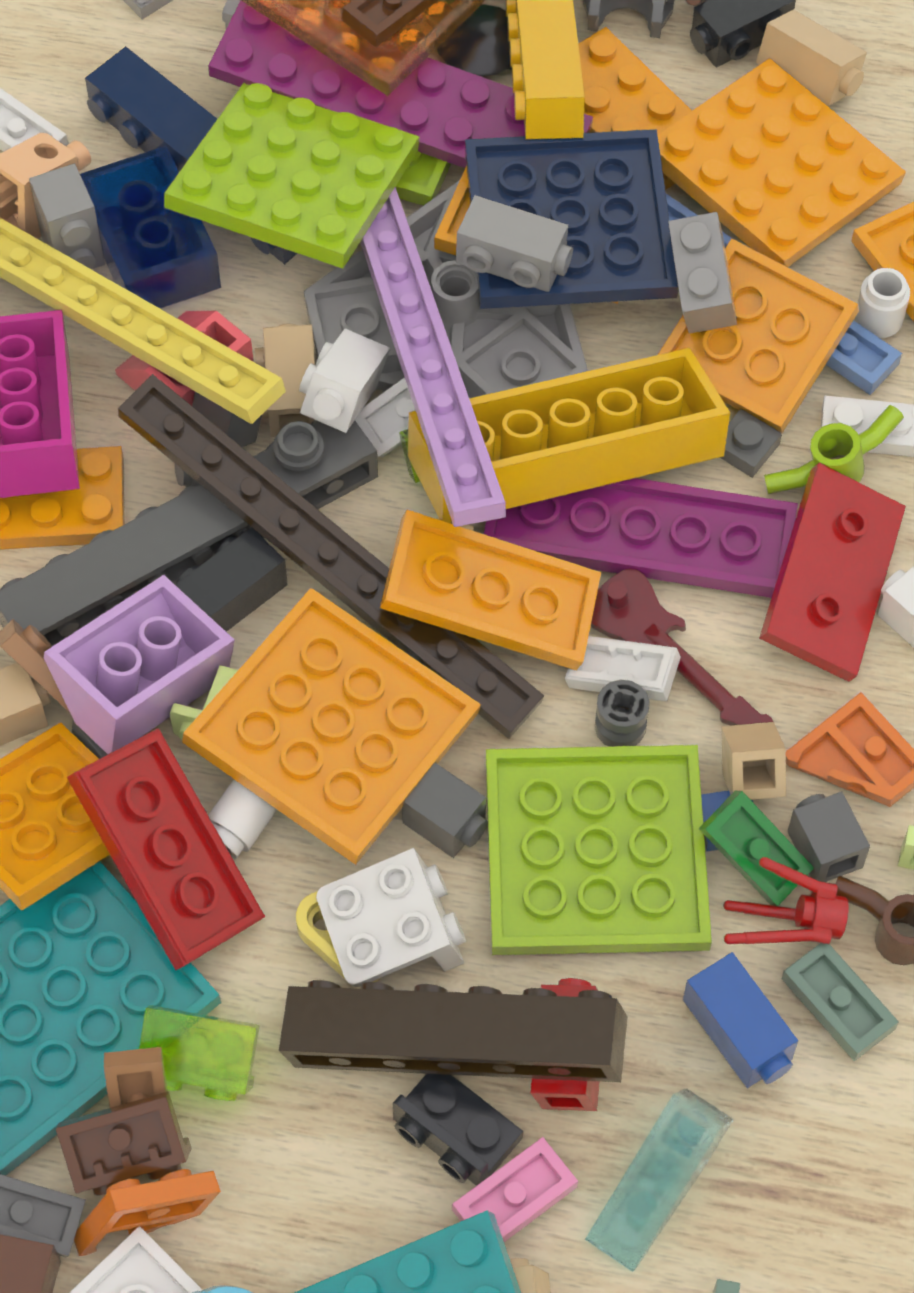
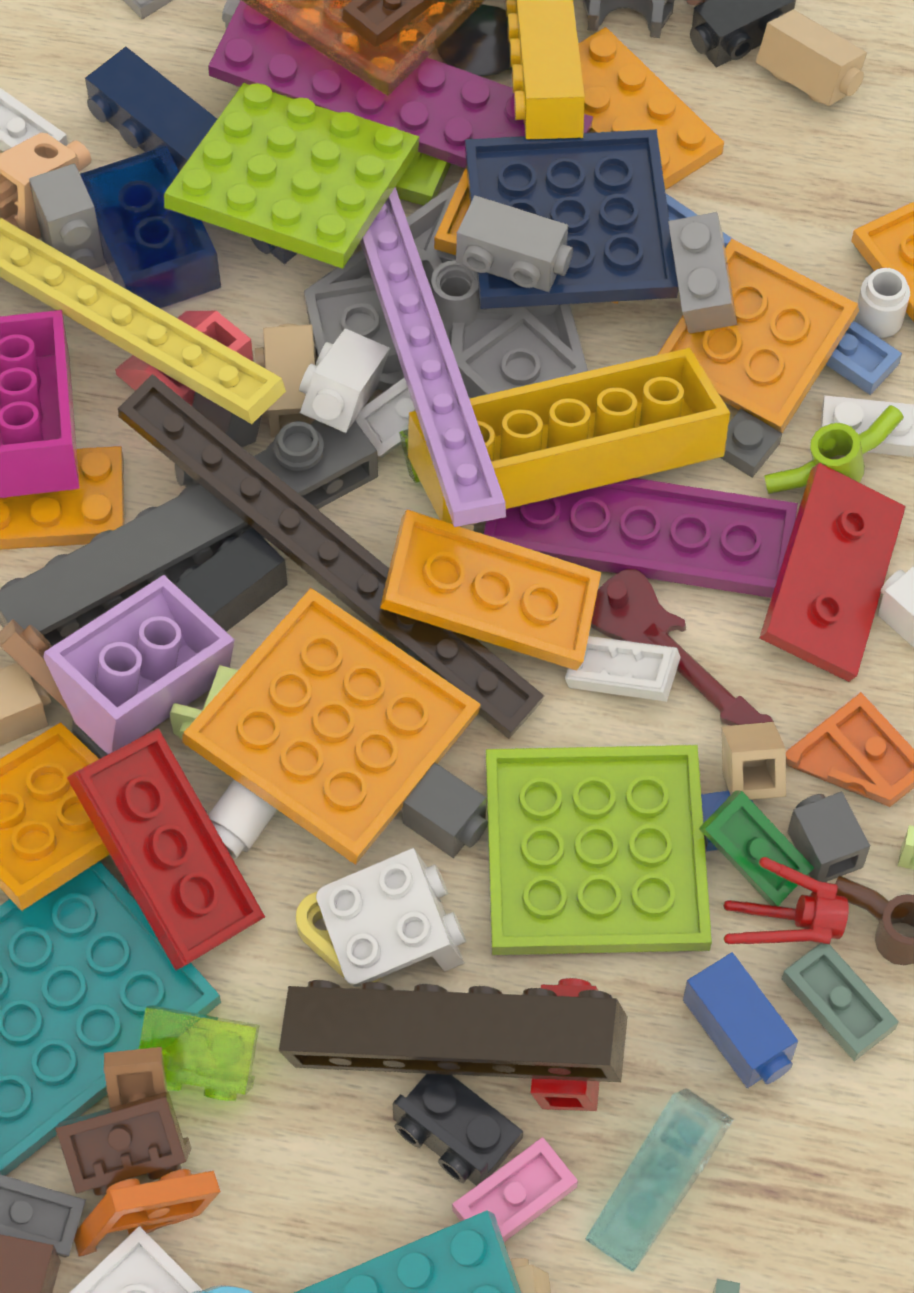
dark grey wheel [595,679,650,747] -> none
light orange plate [657,58,906,267] -> none

